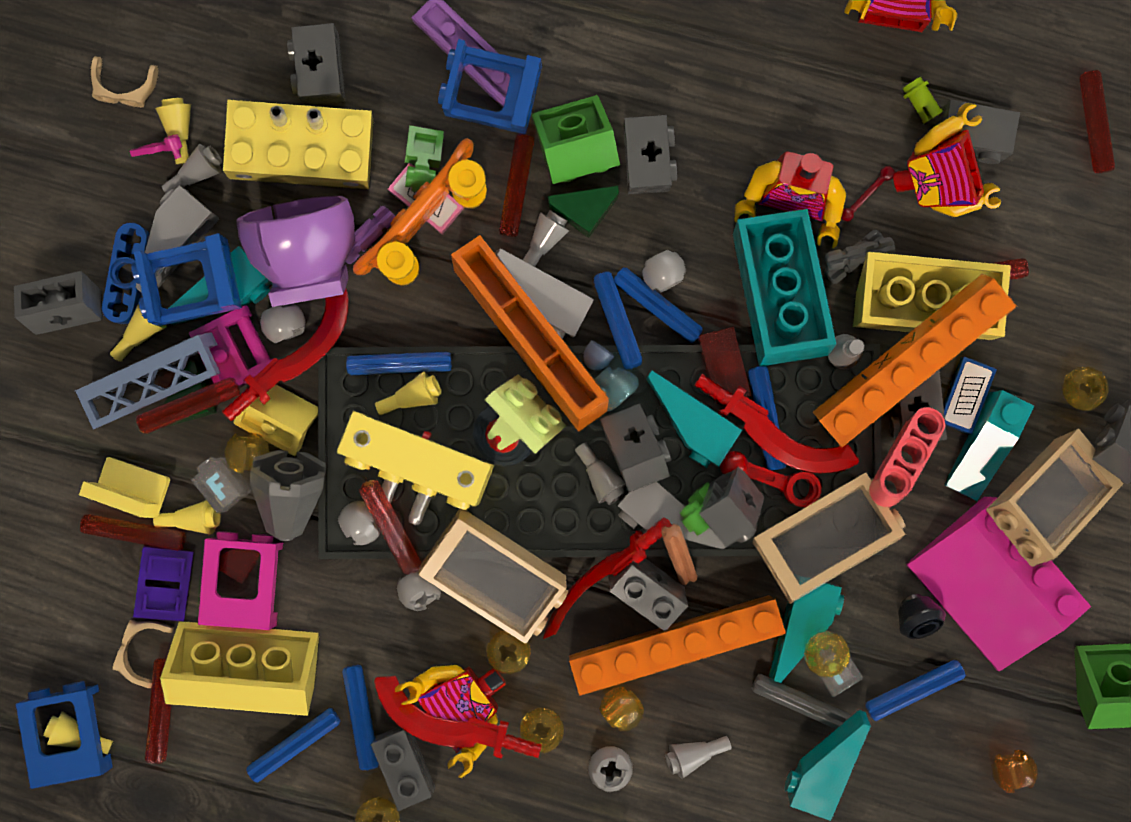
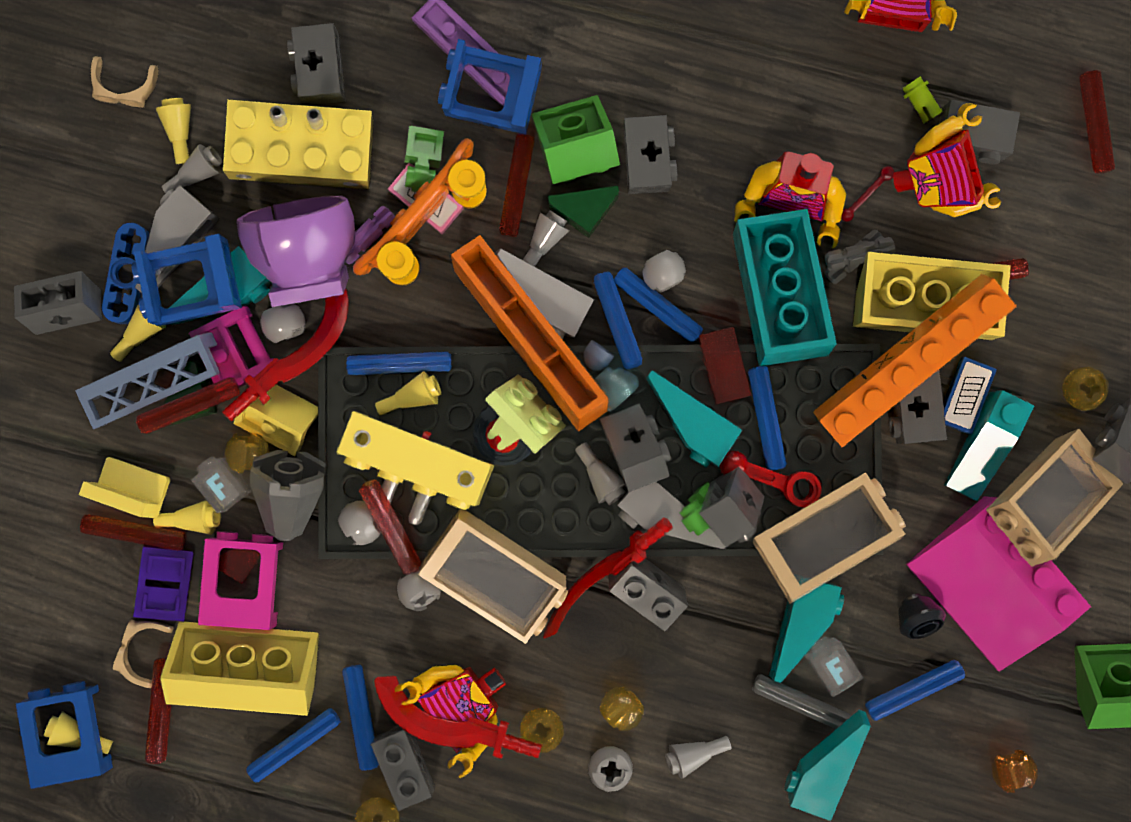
dark pink piece [130,134,183,159] -> none
clear yellow piece [486,630,531,675] -> none
orange brick [569,595,786,696] -> none
nougat axle [661,523,698,585] -> none
red sword [694,374,859,473] -> none
clear yellow piece [804,631,850,678] -> none
light grey cone [828,334,864,369] -> none
coral beam [869,408,945,507] -> none

